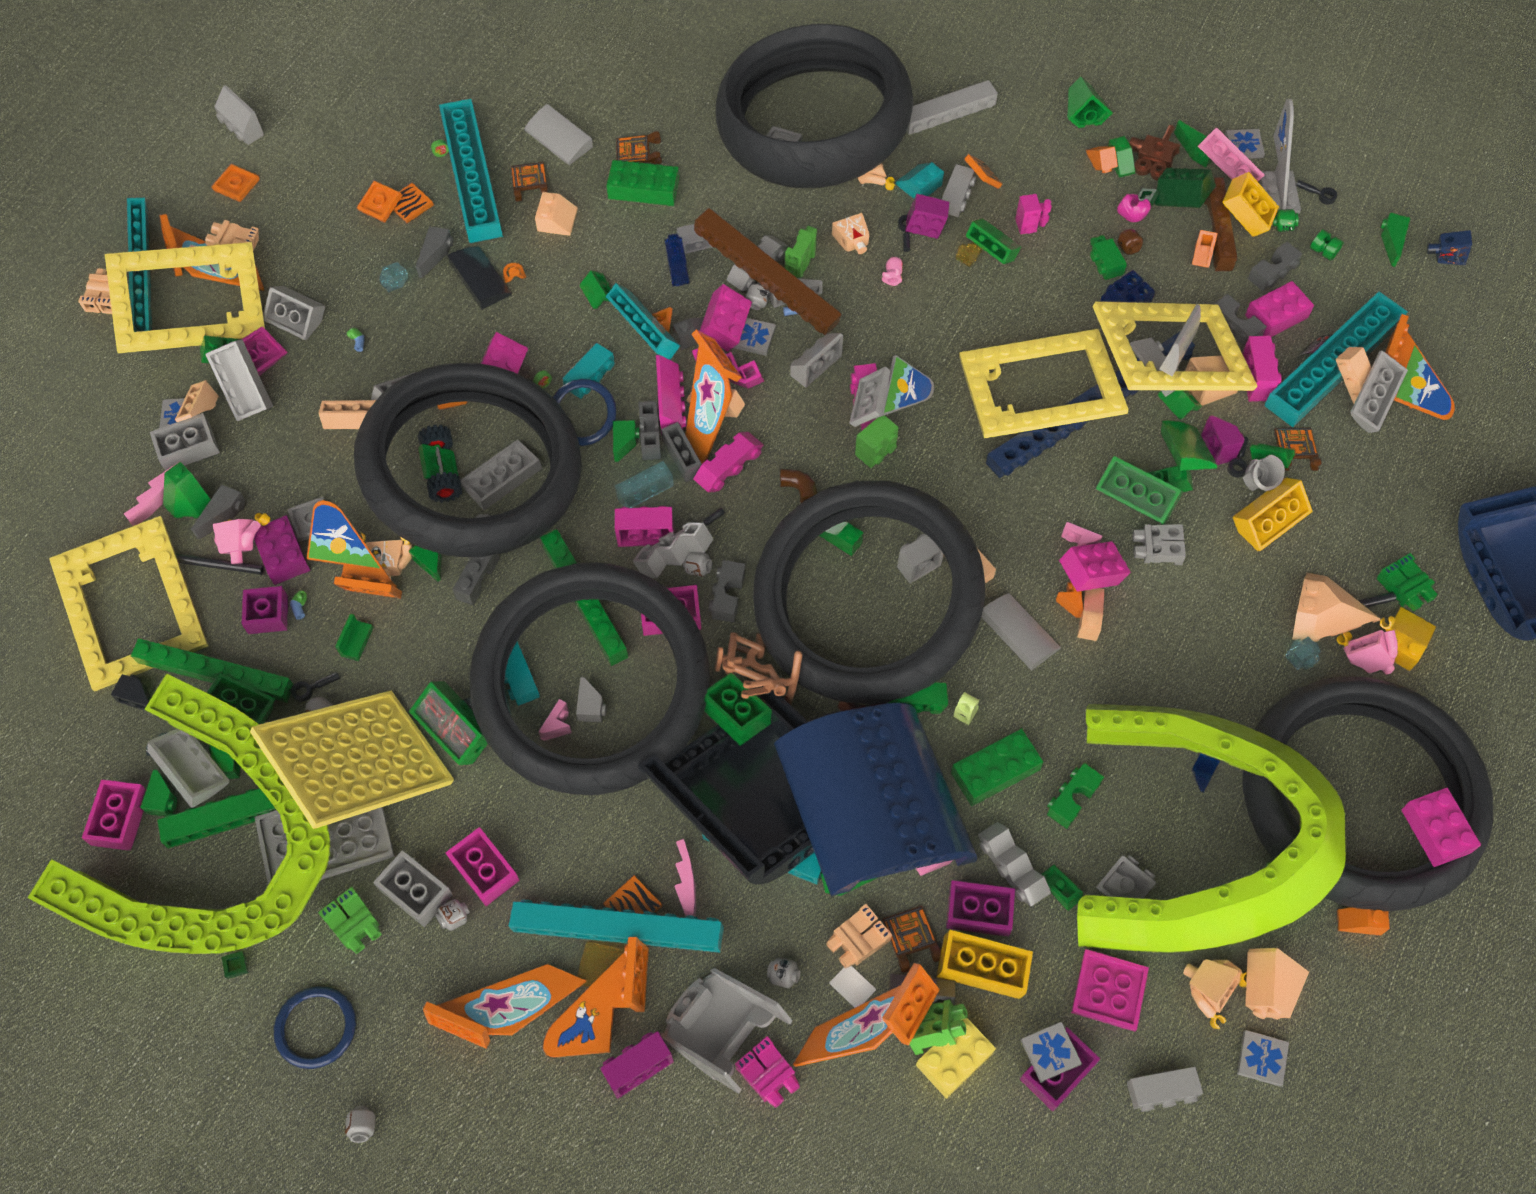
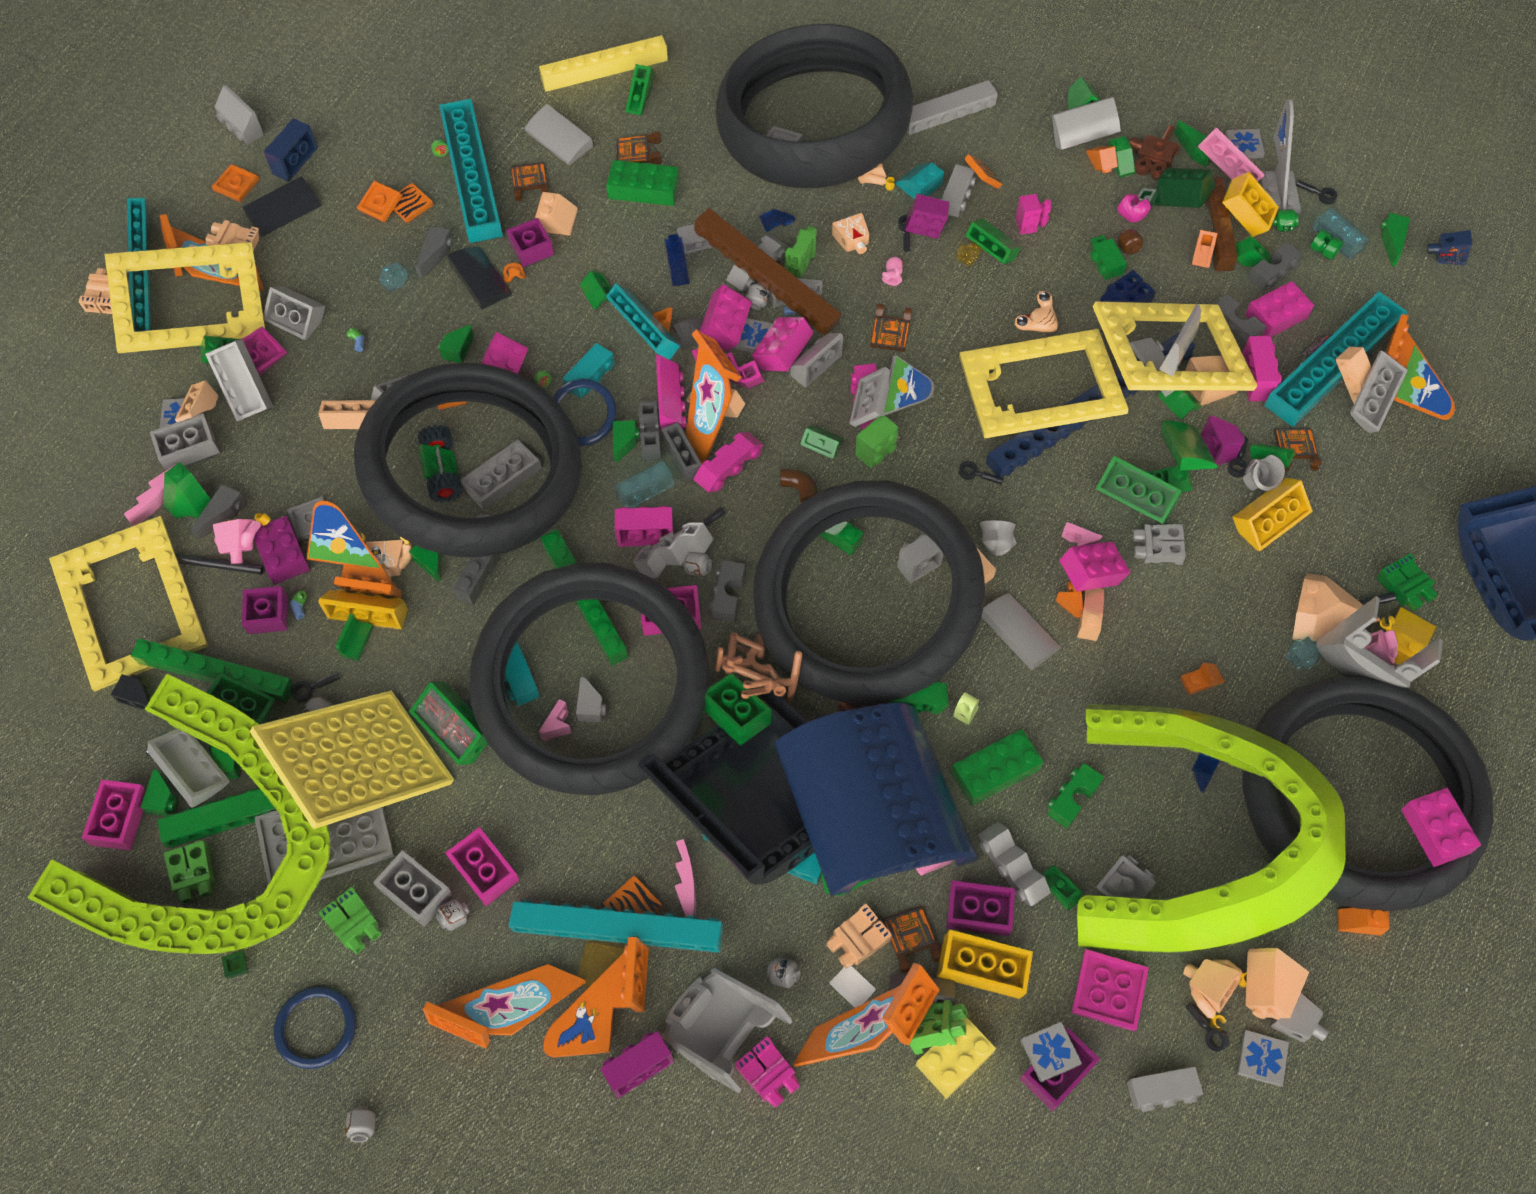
none -> bright green hips [164,840,216,904]
none -> black slope [242,176,321,237]
none -> dark blue brick [263,118,318,182]
none -> yellow slope [318,589,408,630]
none -> green slope [438,325,474,363]
none -> magenta brick [506,218,554,267]
none -> light yellow brick [539,35,668,92]
none -> green slope [625,64,655,116]
none -> dark pink brick [752,317,814,371]
none -> clear blue slope [759,209,796,232]
none -> panel [800,425,844,459]
none -> flag [870,304,912,352]
none -> black piece [959,461,1004,485]
none -> light grey helmet [979,520,1017,556]
none -> light nougat head [1015,291,1058,333]
none -> light grey slope [1052,97,1121,150]
none -> orange slope [1180,663,1225,695]
none -> black piece [1185,1002,1229,1052]
none -> green slope [1235,236,1271,267]
none -> light grey torso [1270,993,1329,1042]
none -> clear light blue brick [1312,208,1369,260]
none -> light grey windscreen [1316,596,1443,688]

